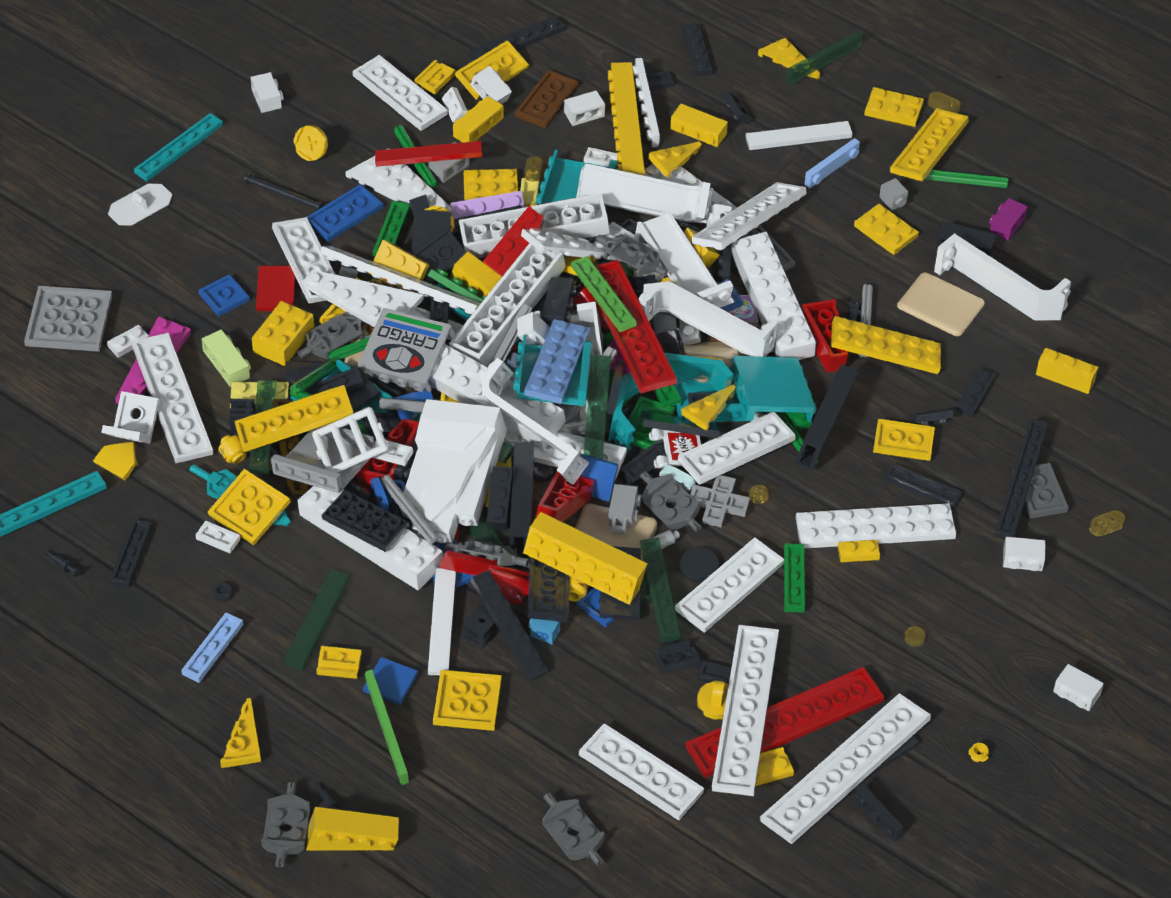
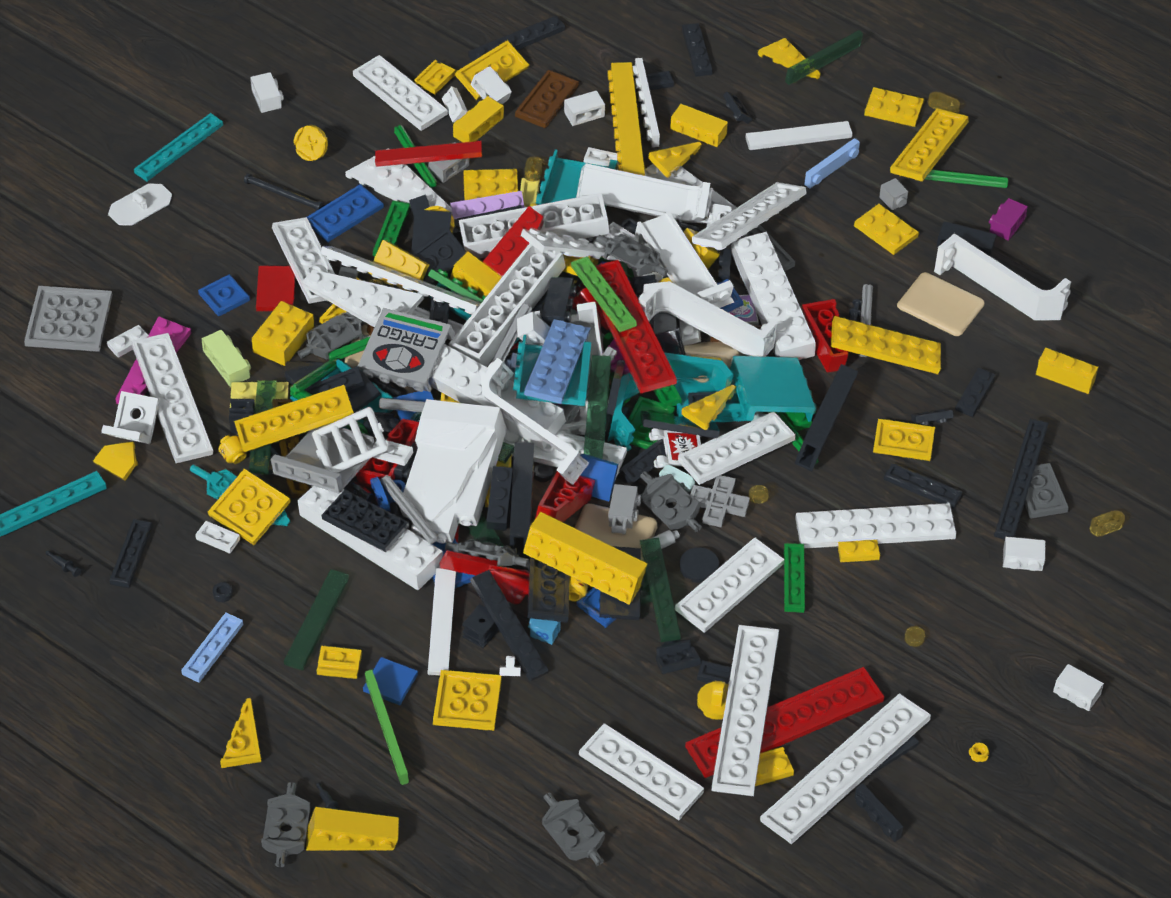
none -> white tile [500,656,521,676]

